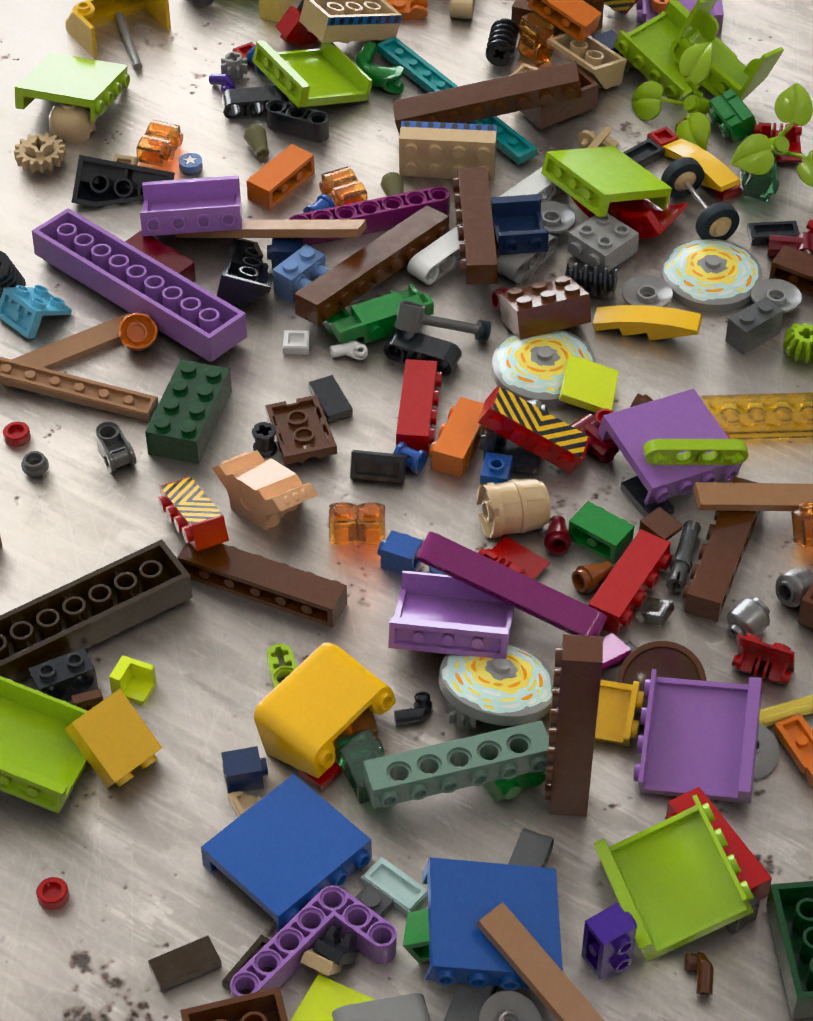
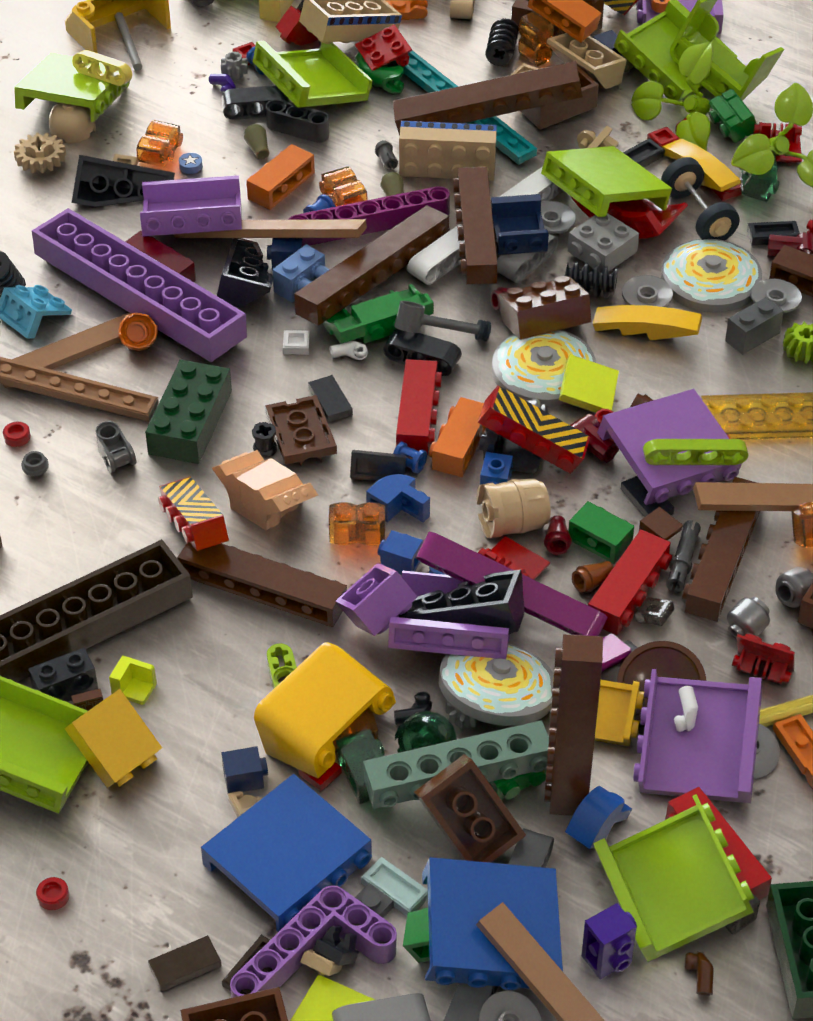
none -> light yellow beam [72,50,132,86]
none -> medium lavender brick [335,563,417,636]
none -> red hinge [354,24,413,71]
none -> blue brick [366,474,430,522]
none -> dark grey pin [375,140,398,170]
none -> clear green cylinder [395,711,457,753]
none -> black wedge [399,569,524,635]
none -> reddish brown brick [414,754,526,863]
none -> blue brick [565,786,632,849]
none -> white arm [674,686,698,732]

